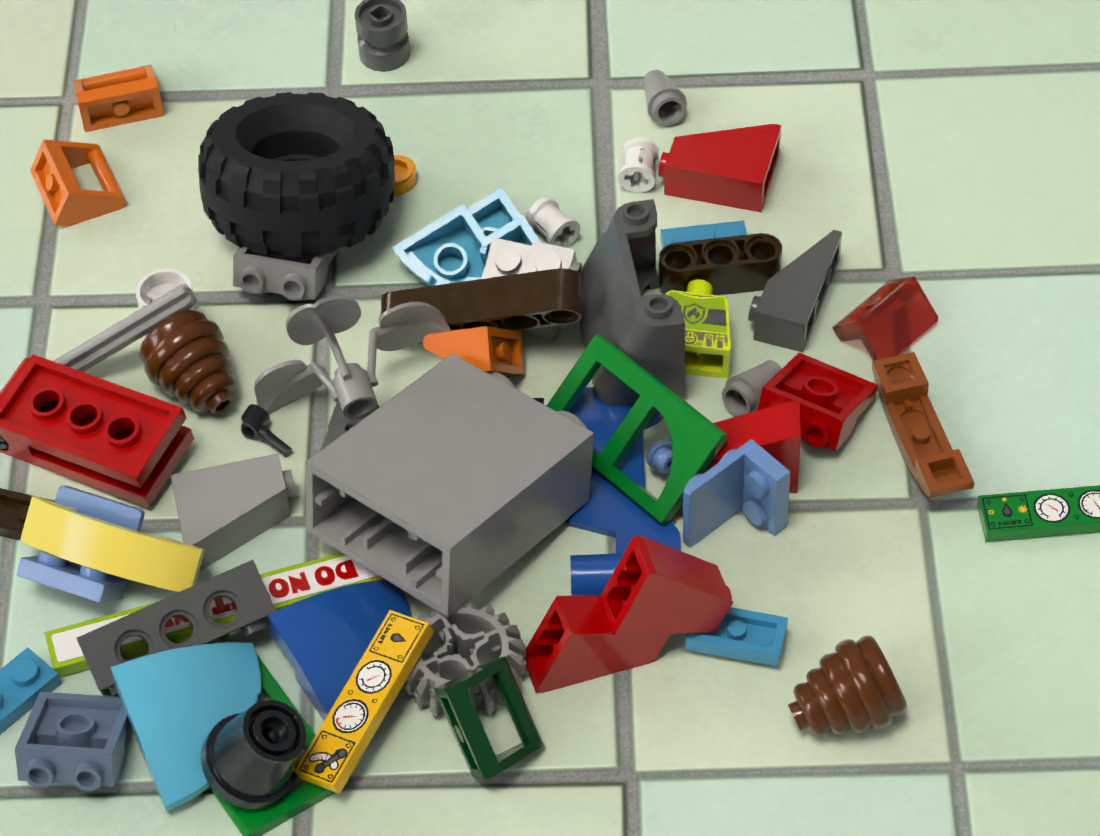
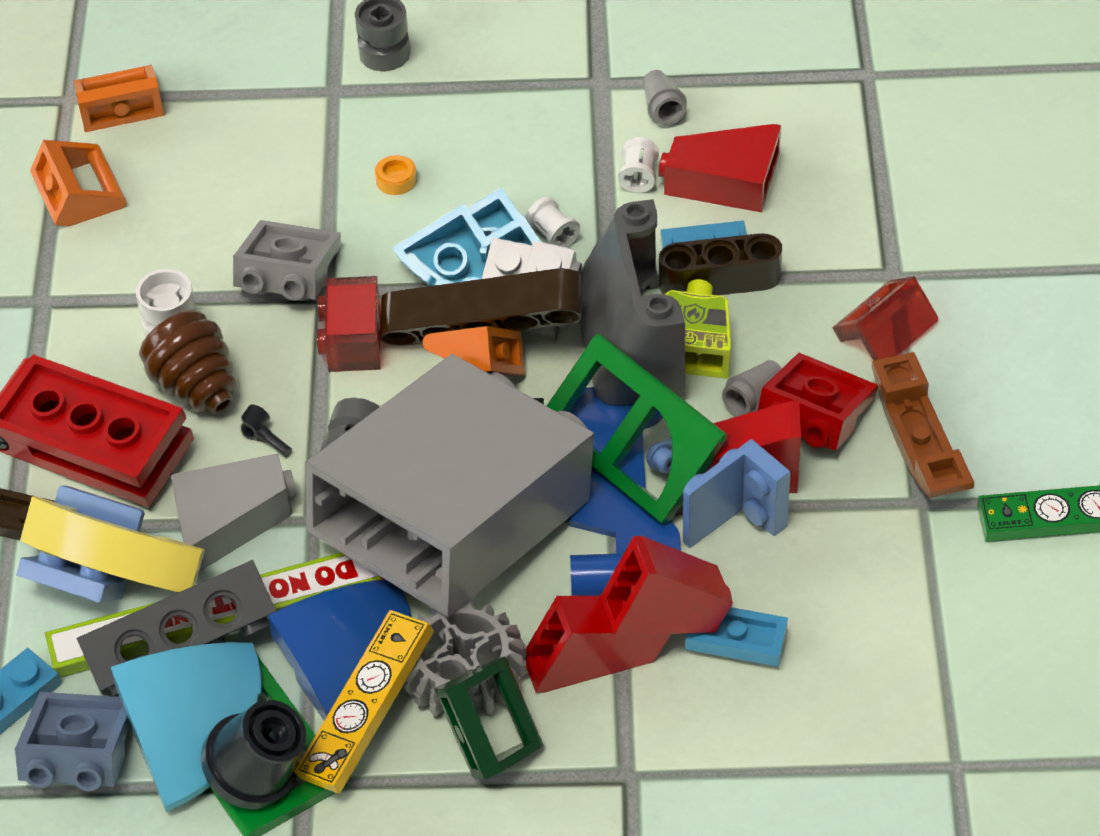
light grey axle [53,284,197,372] -> none
black tyre [198,92,395,258] -> none
light grey plant [254,295,451,418] -> none
dark grey slope [748,230,842,353] -> none
reddish brown piece [788,636,907,737] -> none
none -> brick [317,276,381,372]

